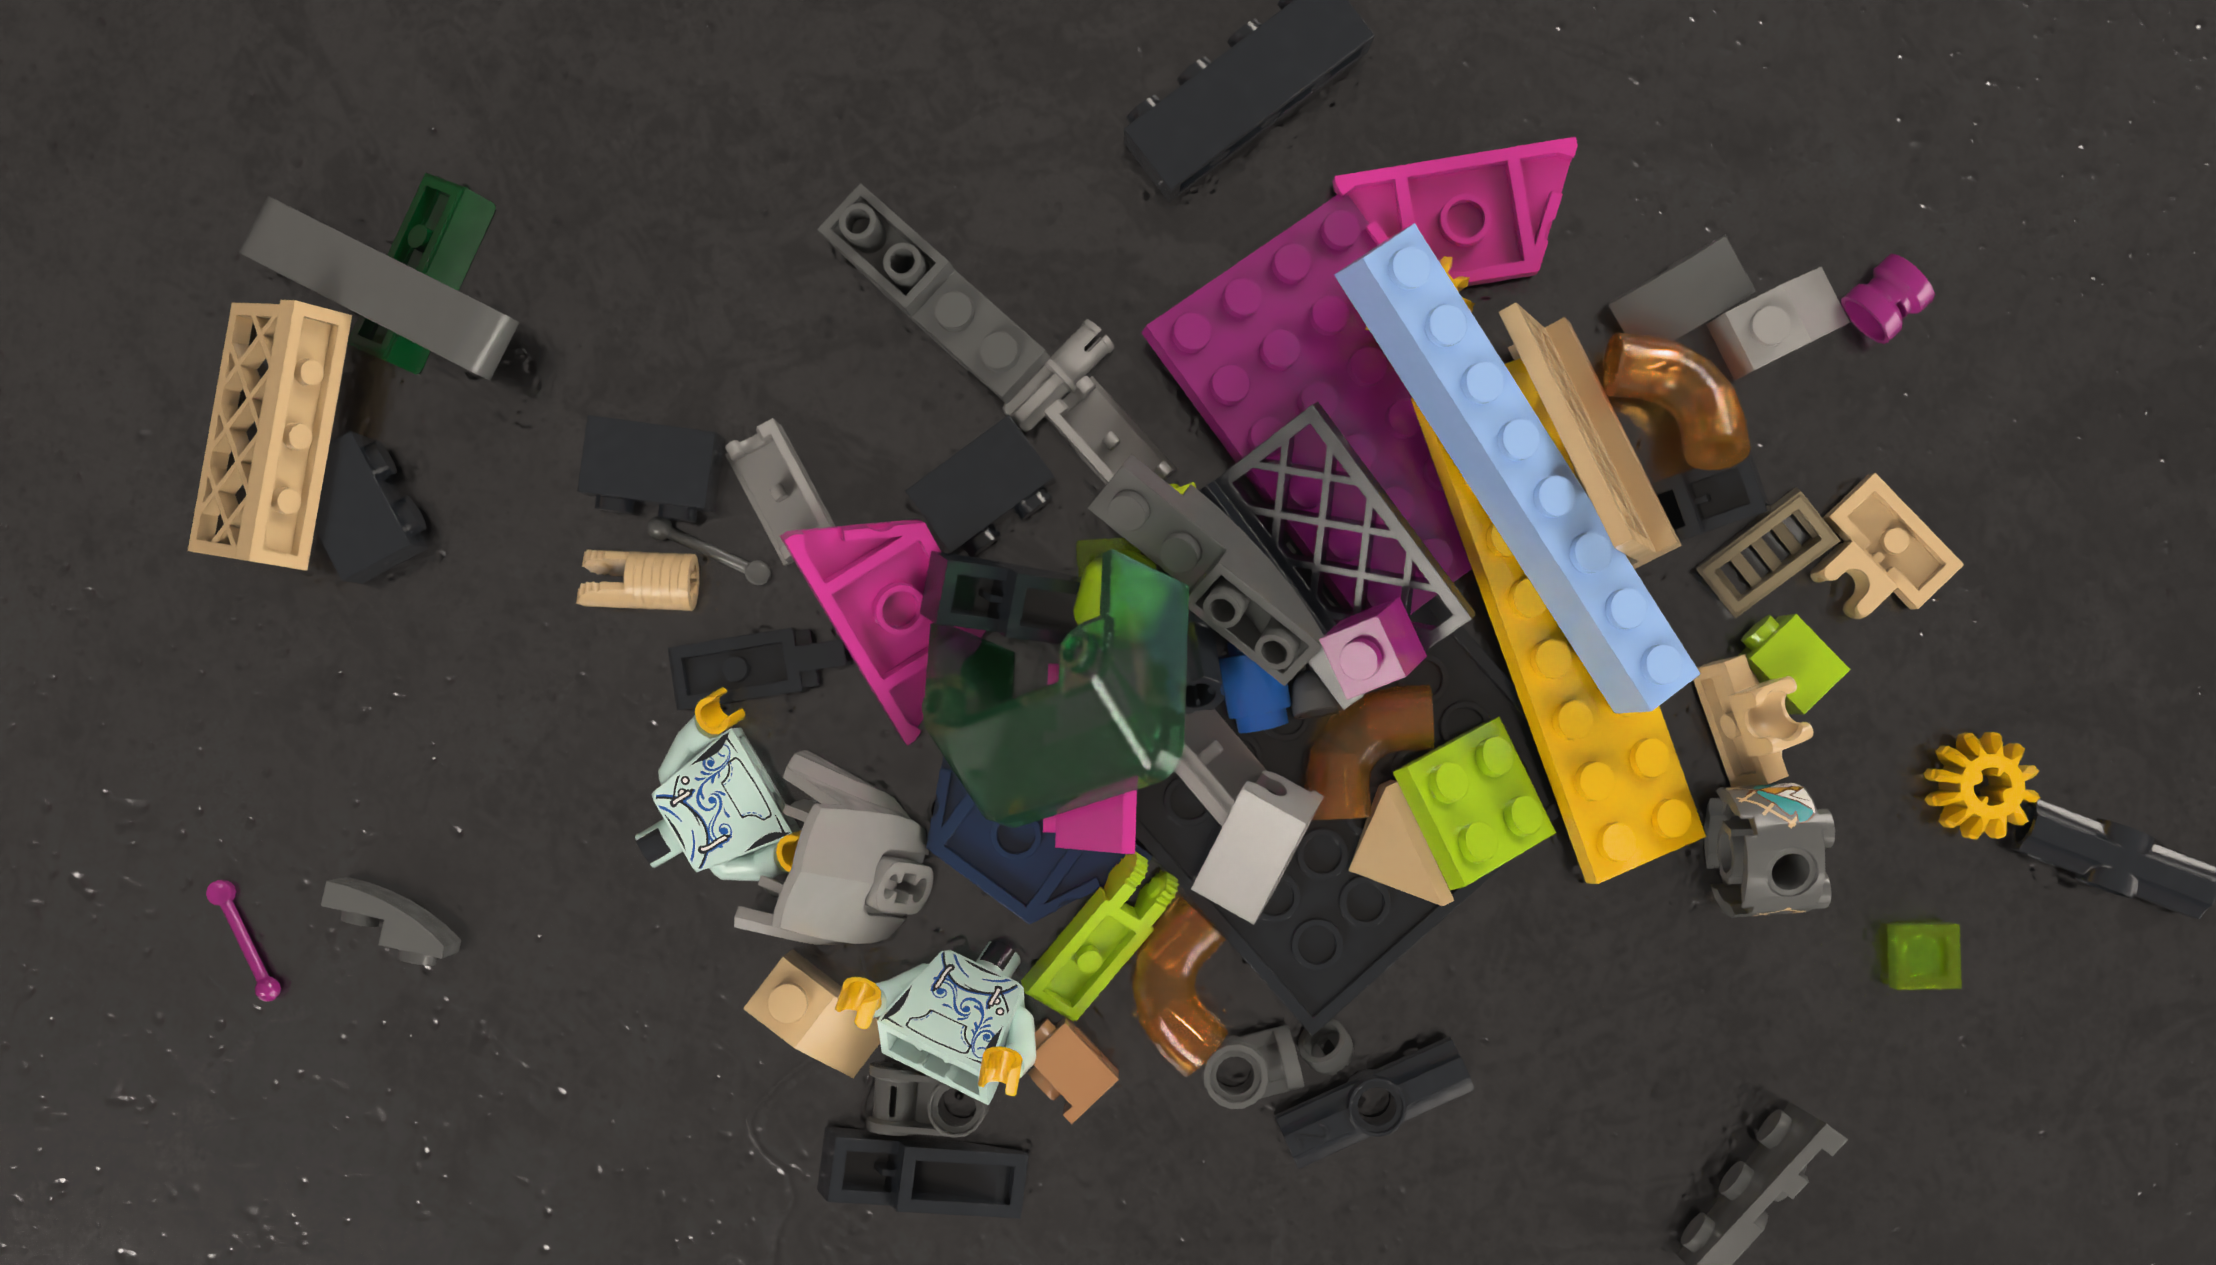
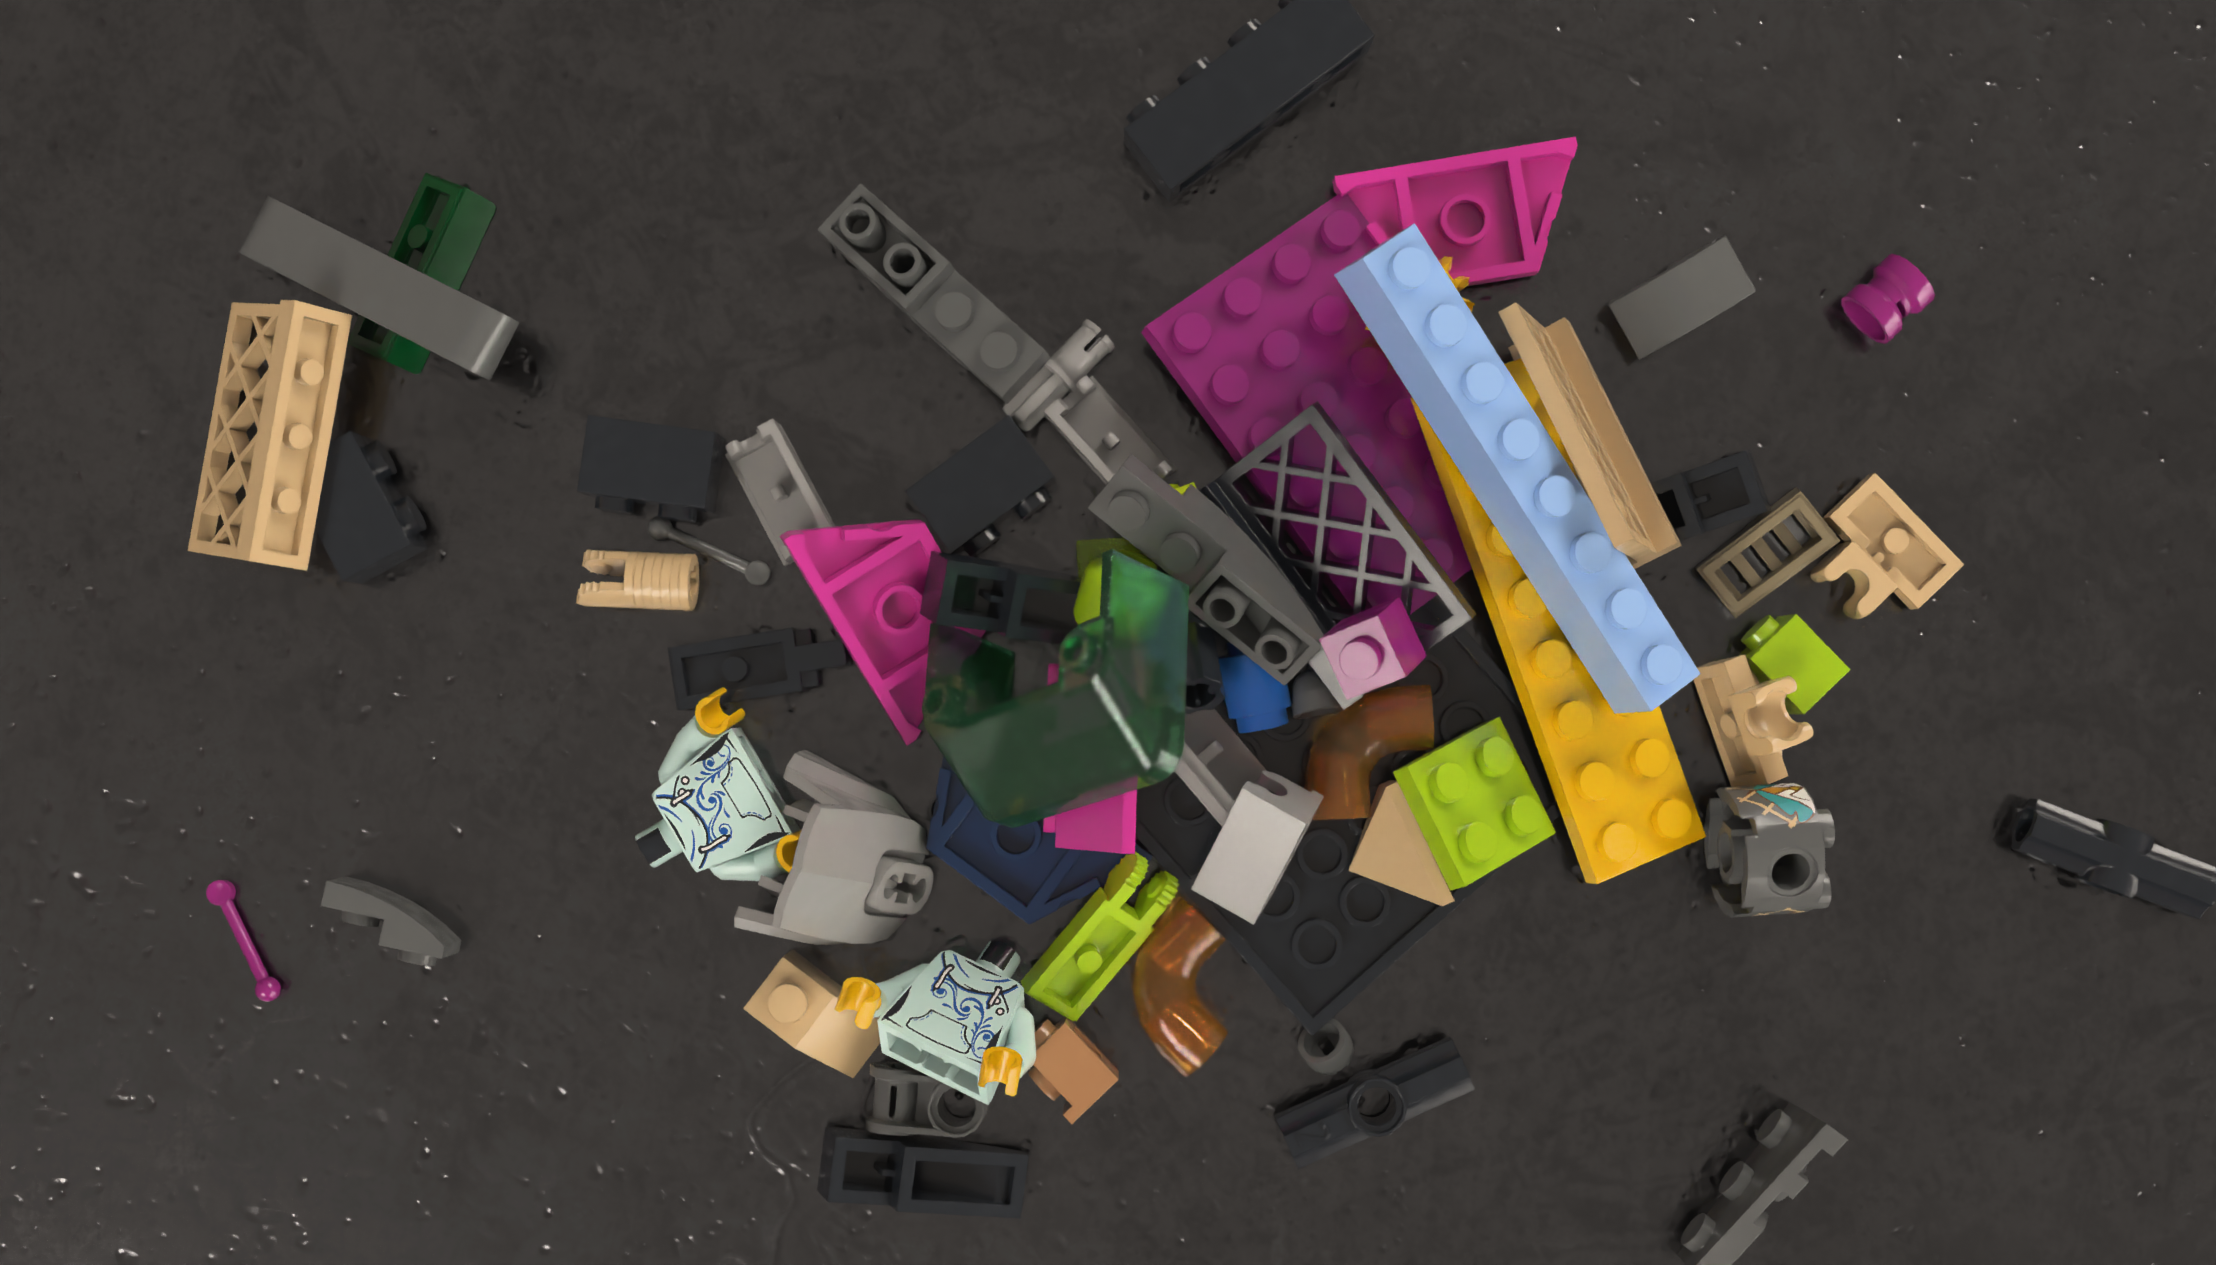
dark grey piece [1201,1024,1304,1109] -> none
clear orange cylinder [1603,333,1751,470] -> none
light grey slope [1706,267,1850,381] -> none
clear neon green plate [1887,922,1962,990] -> none
yellow gear [1923,732,2041,840] -> none

